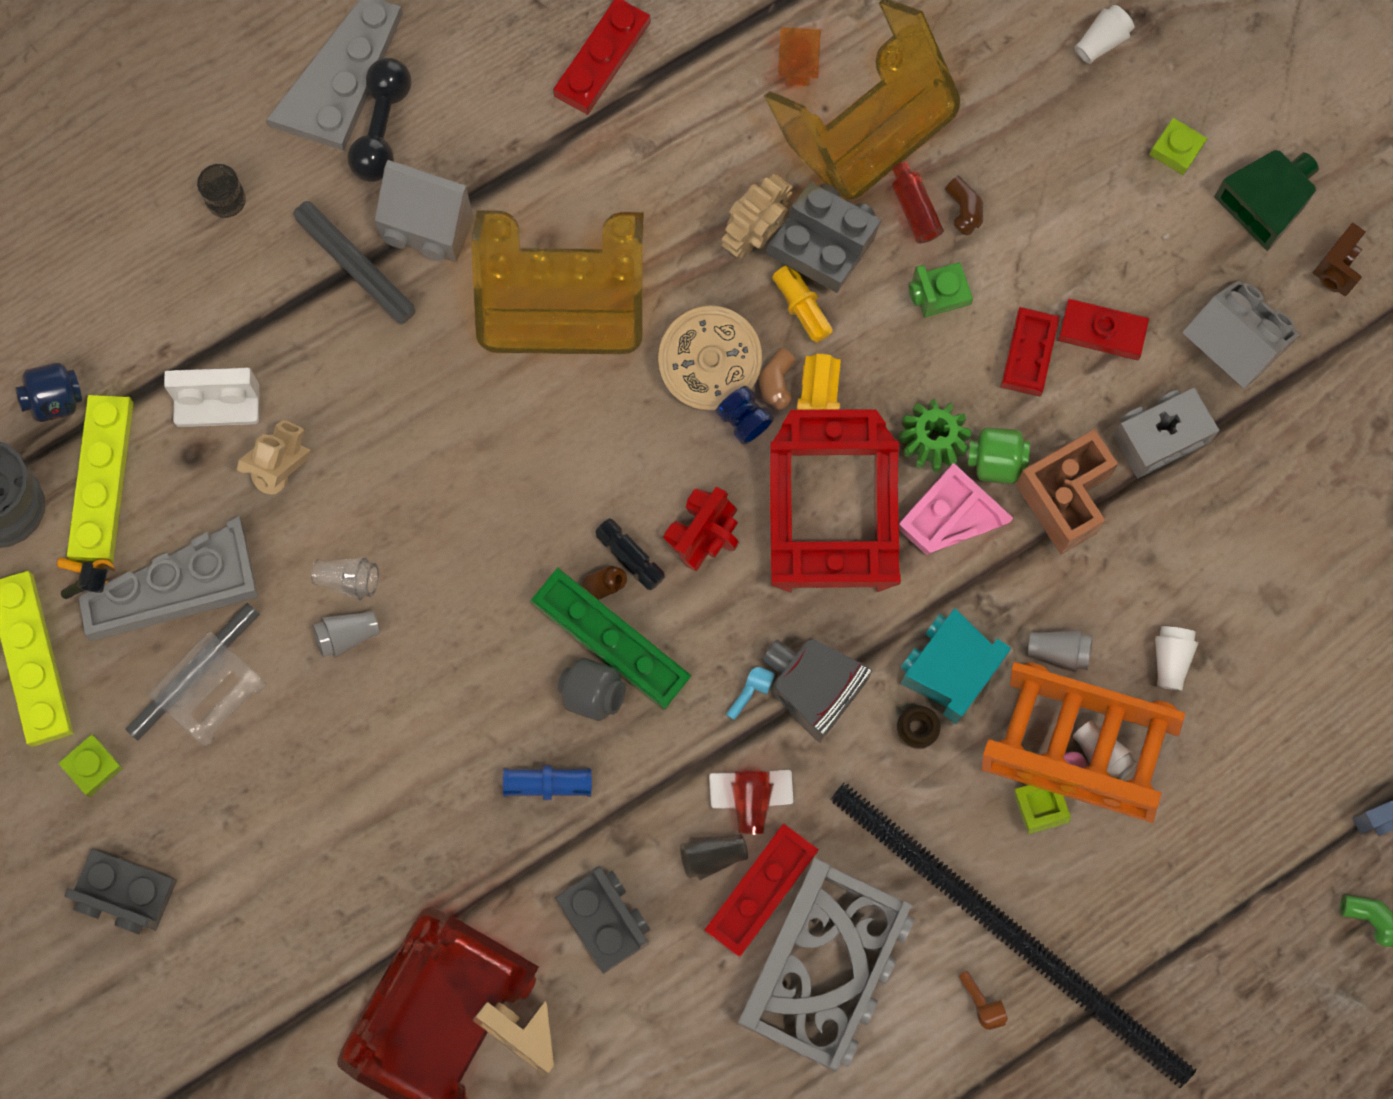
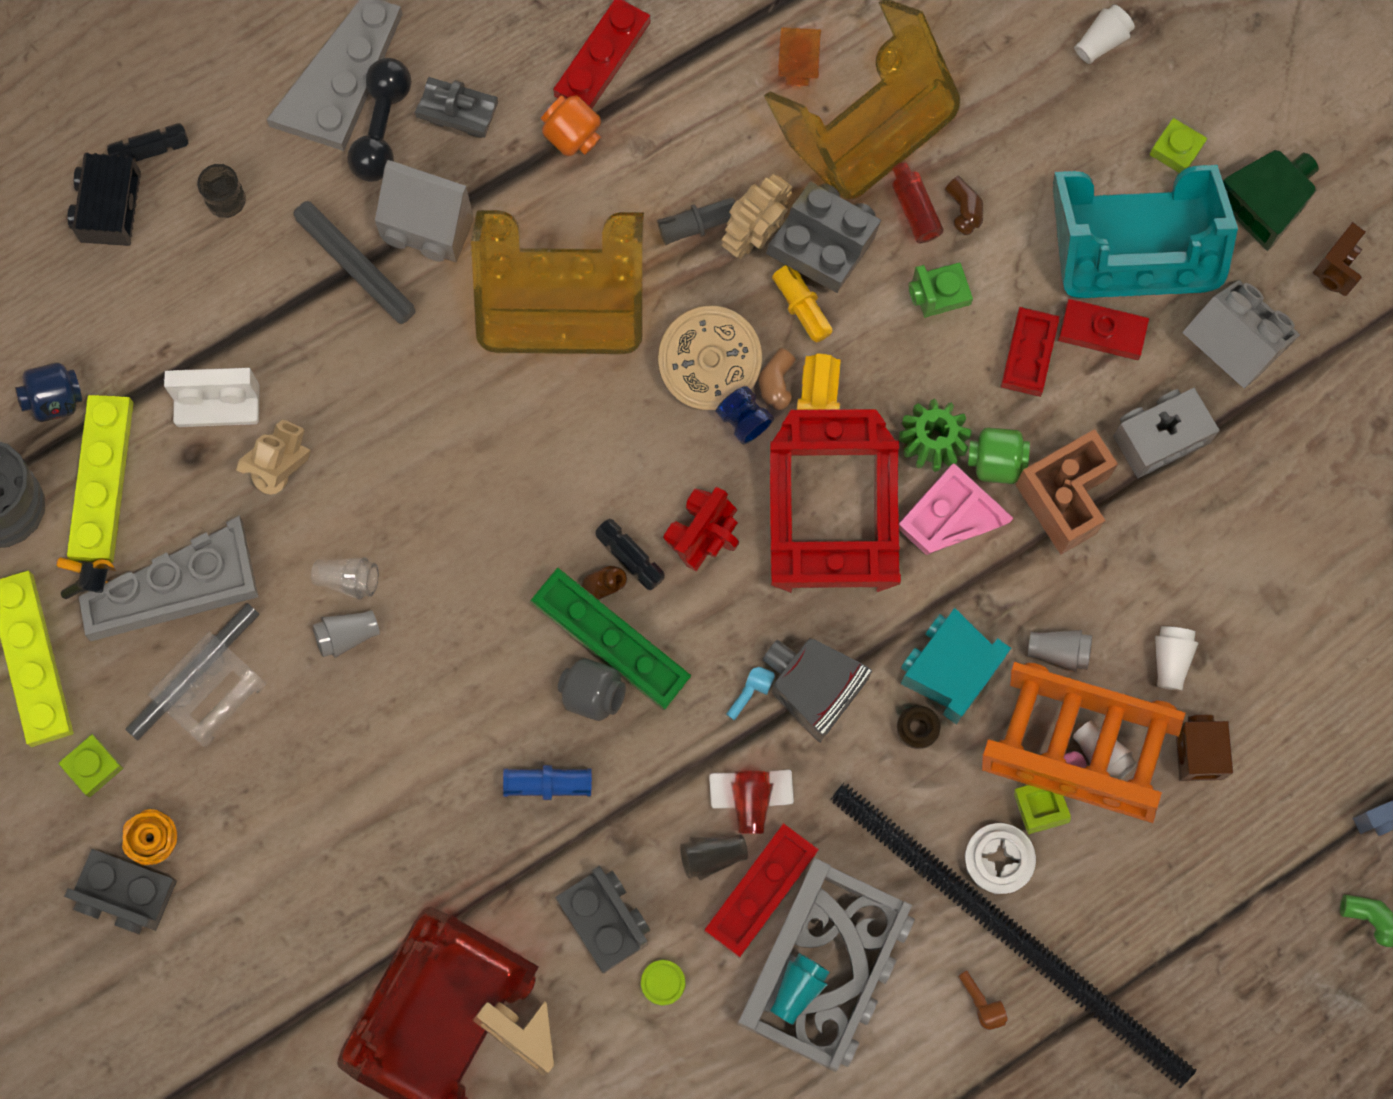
none -> black brick [68,152,141,246]
none -> black axle [107,123,189,162]
none -> light orange plate [122,809,177,865]
none -> dark grey hips [415,77,498,138]
none -> orange head [541,95,601,157]
none -> lime piece [641,960,685,1006]
none -> dark grey axle [657,198,736,245]
none -> teal cone [770,953,830,1025]
none -> white gear [964,823,1036,895]
none -> teal windscreen [1053,165,1238,298]
none -> reddish brown brick [1176,714,1233,781]

